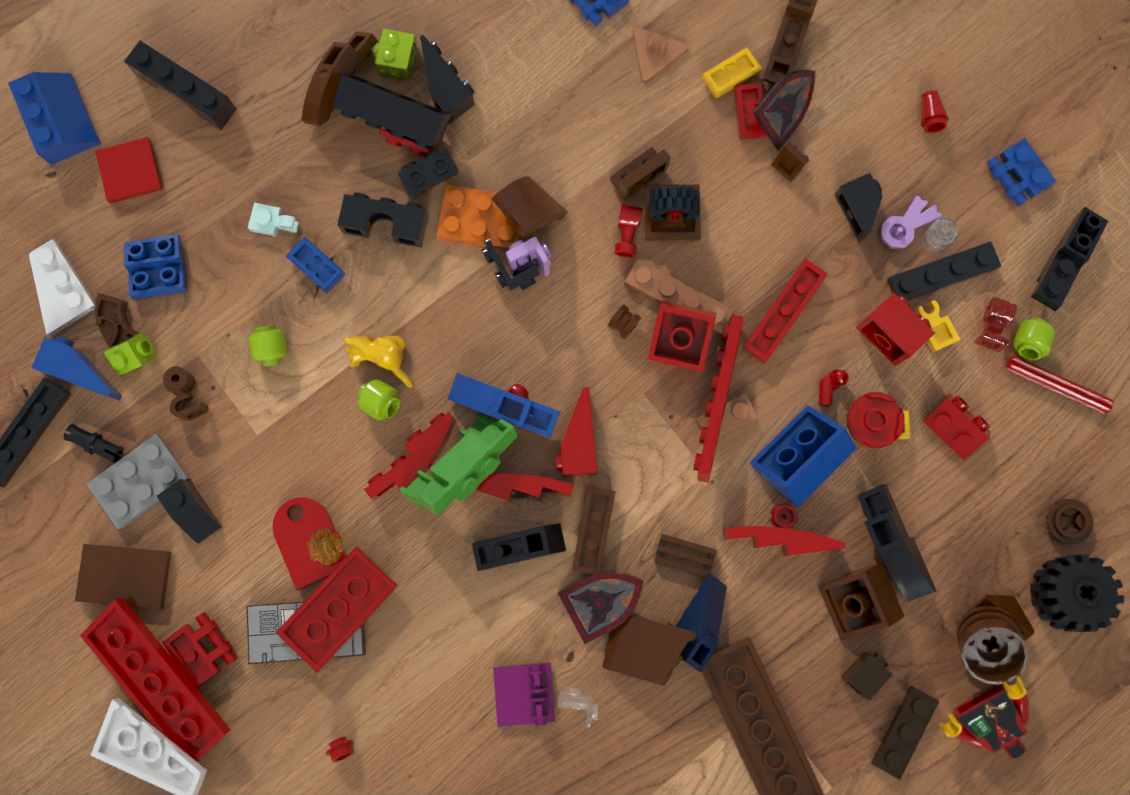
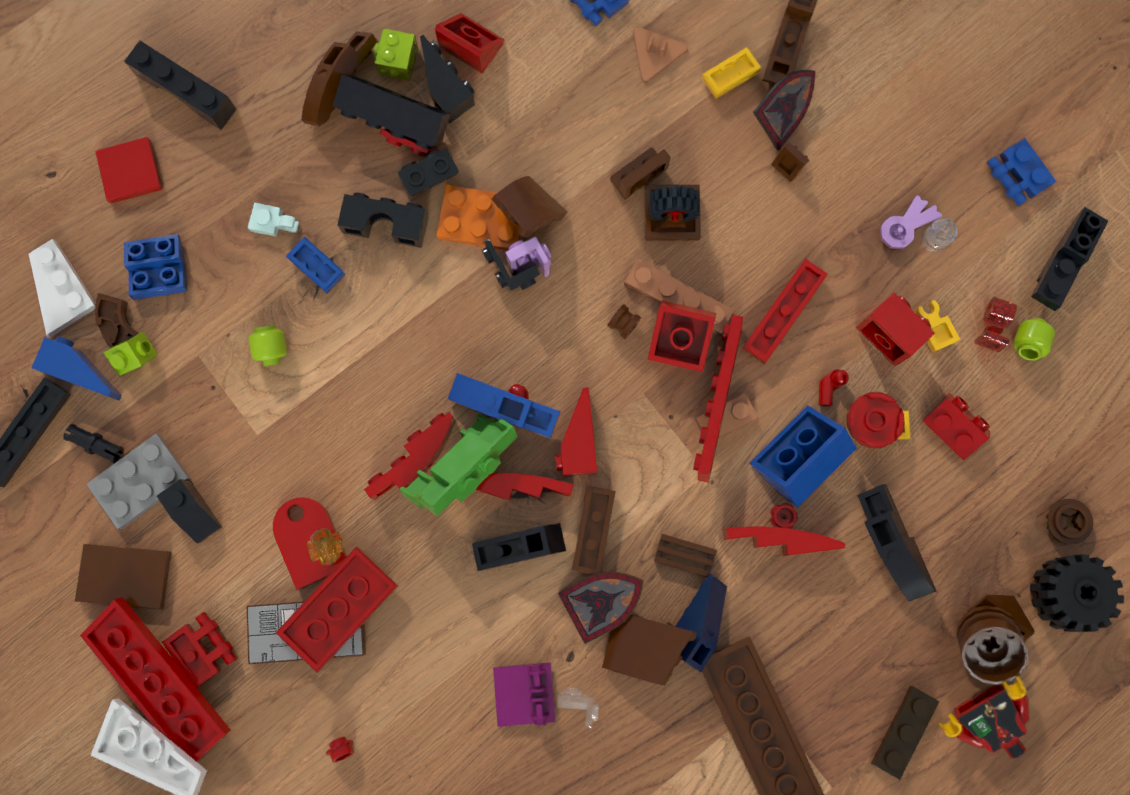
blue slope [8,72,101,165] -> none
reddish brown leg [163,366,208,421] -> none
yellow animal [344,336,413,388] -> none
lime head [358,379,400,421] -> none
red leg [614,205,643,258] -> none
red plate [734,83,767,140] -> none
reddish brown slope [818,562,905,640] -> none
black slope [835,173,883,242] -> none
dark brown brick [841,652,893,701] -> none
black plate [887,241,1002,301] -> none
red cone [921,90,949,133] -> none
red axle [1005,355,1114,414] -> none
none -> red slope [435,13,505,74]

